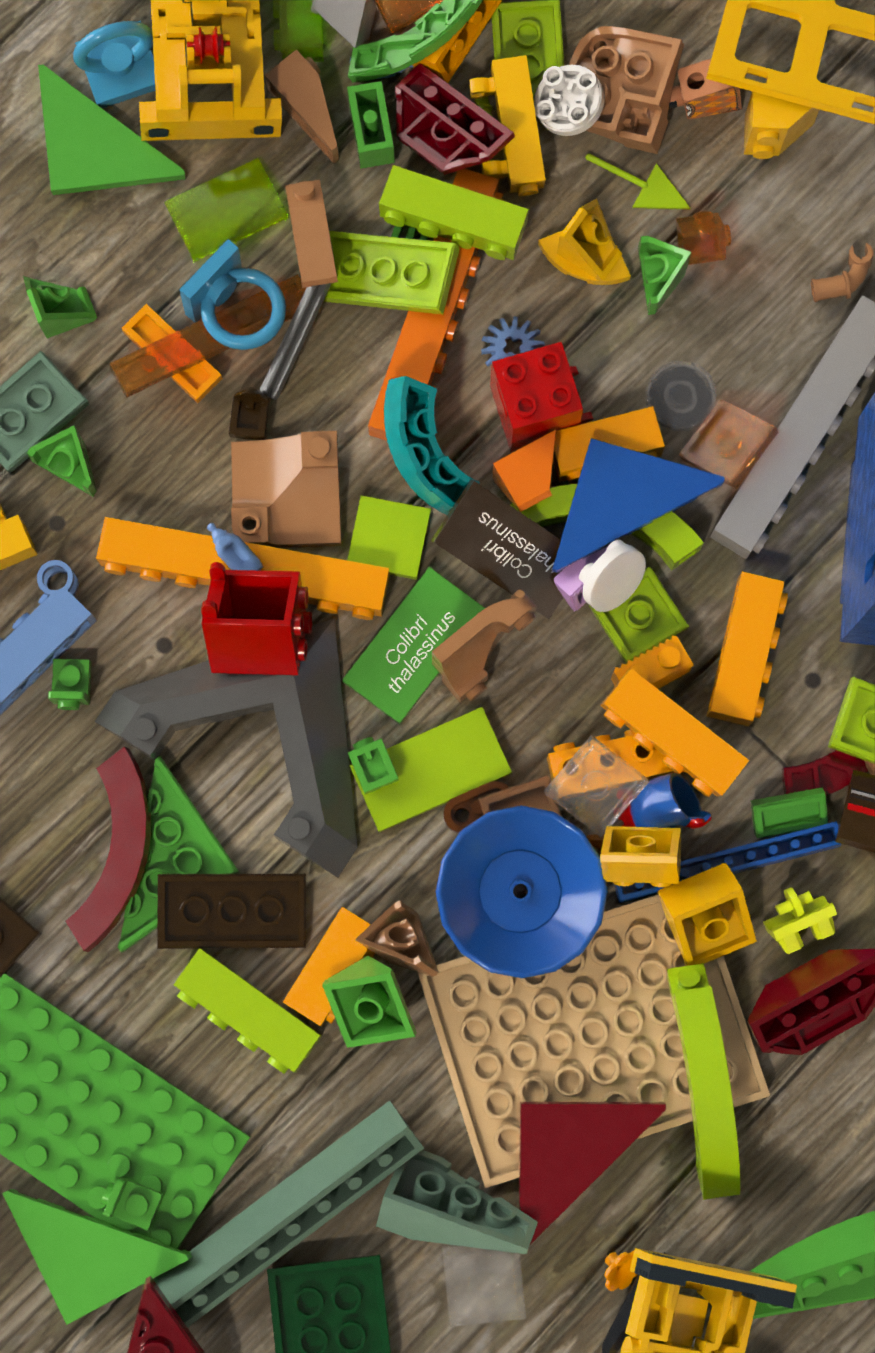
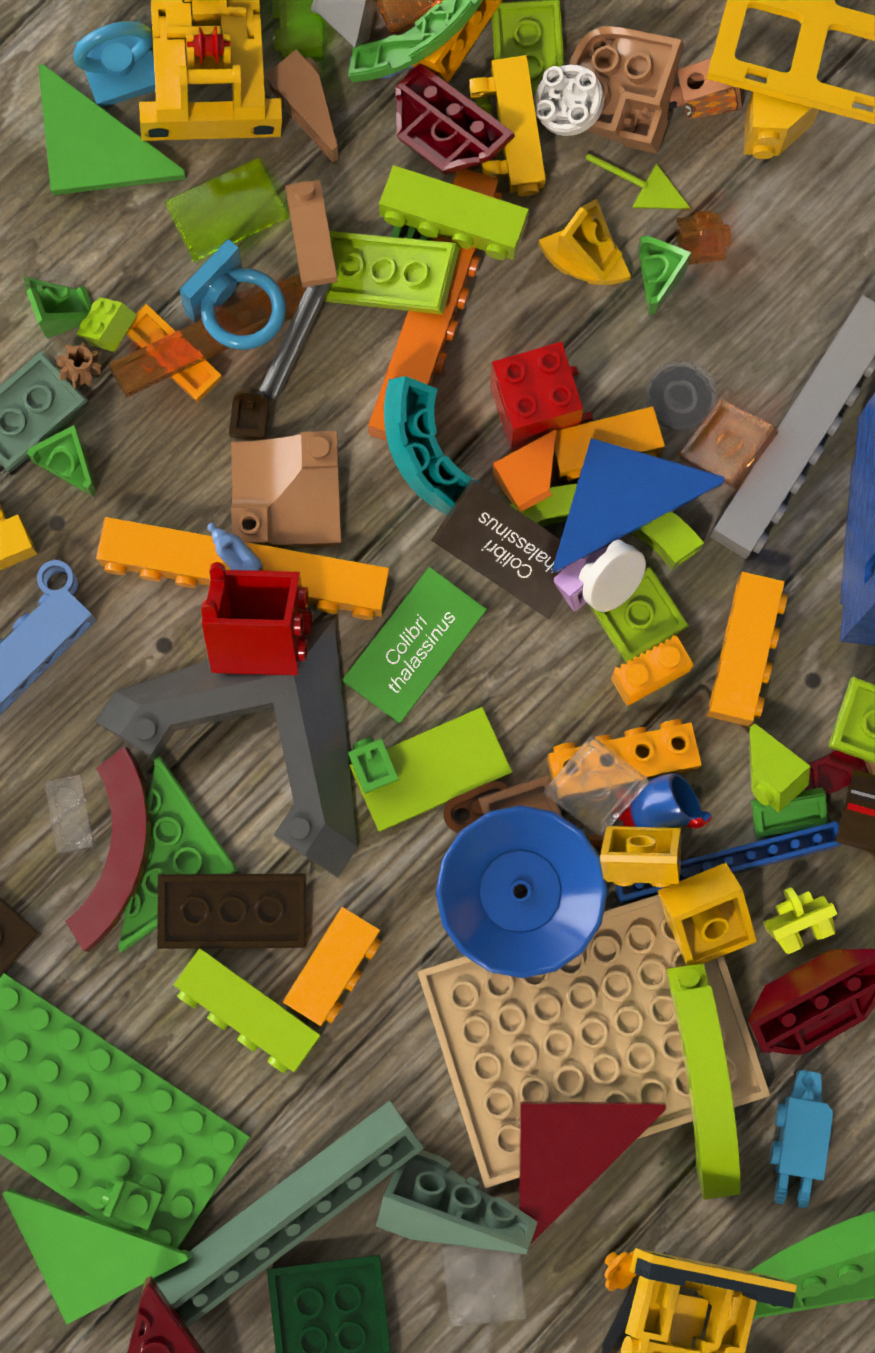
bright green bracket [48,659,92,710] -> none
bright green slope [322,956,417,1048] -> none
bright green brick [347,81,395,169] -> none
lime tile [347,495,431,580] -> none
medium nougat slope [355,900,439,977] -> none
medium nougat slope [432,589,537,703] -> none
medium blue gear [481,316,545,367] -> none
light orange brick [600,668,749,797] -> none
medium nougat piece [811,243,873,302] -> none
none -> clear plate [44,775,95,855]
none -> medium nougat gear [57,342,101,389]
none -> lime piece [76,297,137,352]
none -> lime slope [749,723,810,813]
none -> dark azure hinge [769,1070,833,1208]

